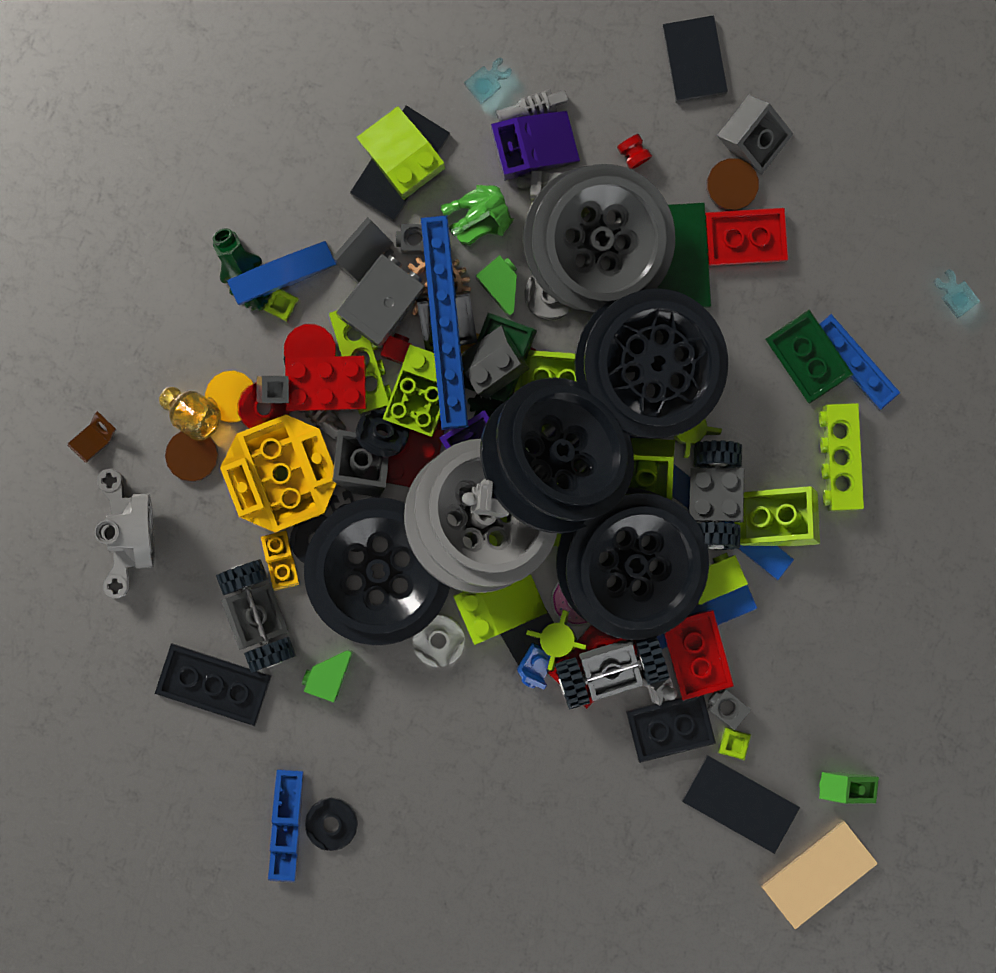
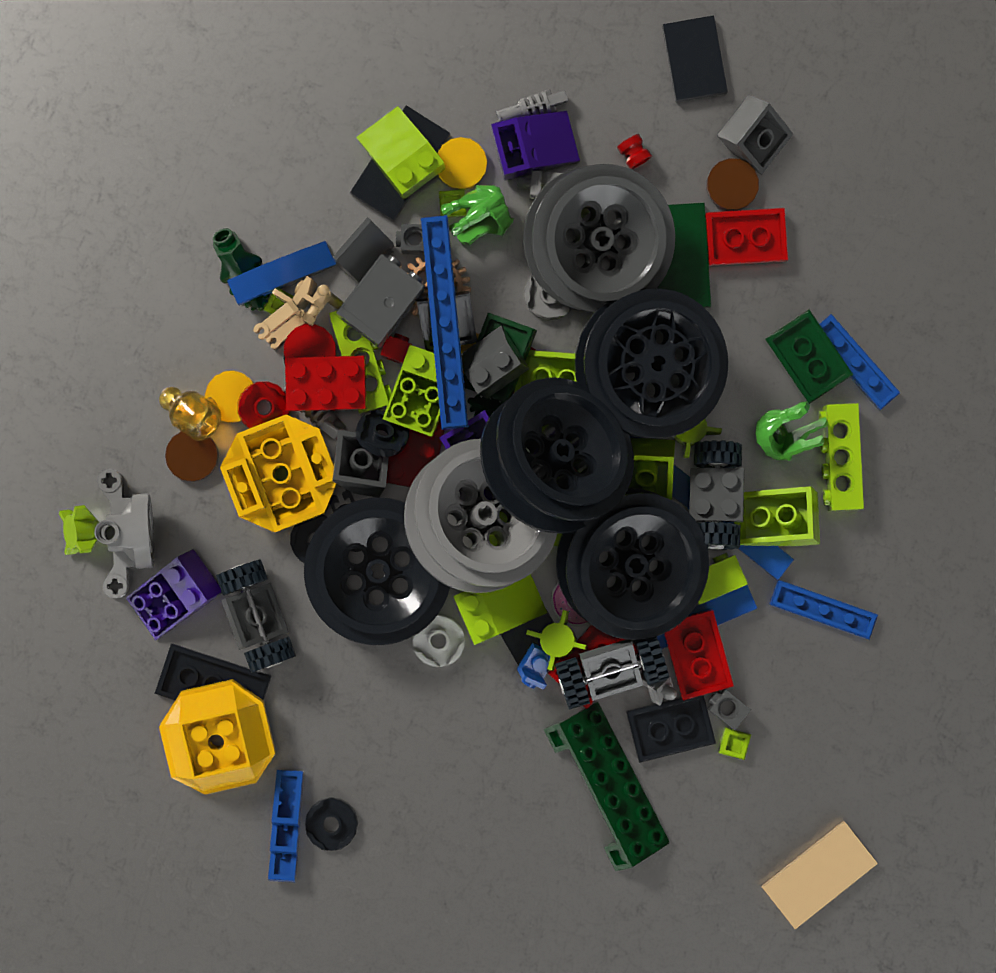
reddish brown bracket [67,411,116,463] -> none
dark grey brick [257,376,289,403] -> none
yellow slope [261,530,300,591] -> none
bright green slope [302,649,353,702] -> none
light grey piece [462,479,509,518] -> none
clear light blue plate [464,58,512,104] -> none
bright green slope [476,255,517,318] -> none
black tile [681,755,800,854] -> none
bright green slope [819,772,879,804] -> none
clear light blue plate [934,269,980,319] -> none
none -> lime piece [59,505,99,555]
none -> dark purple slope [126,549,222,640]
none -> yellow piece [159,679,276,794]
none -> tan piece [253,276,343,350]
none -> yellow tile [437,137,487,190]
none -> lime tile [439,189,467,218]
none -> dark green bracket [543,702,669,871]
none -> bright green piece [755,401,828,461]
none -> blue tile [769,580,878,640]

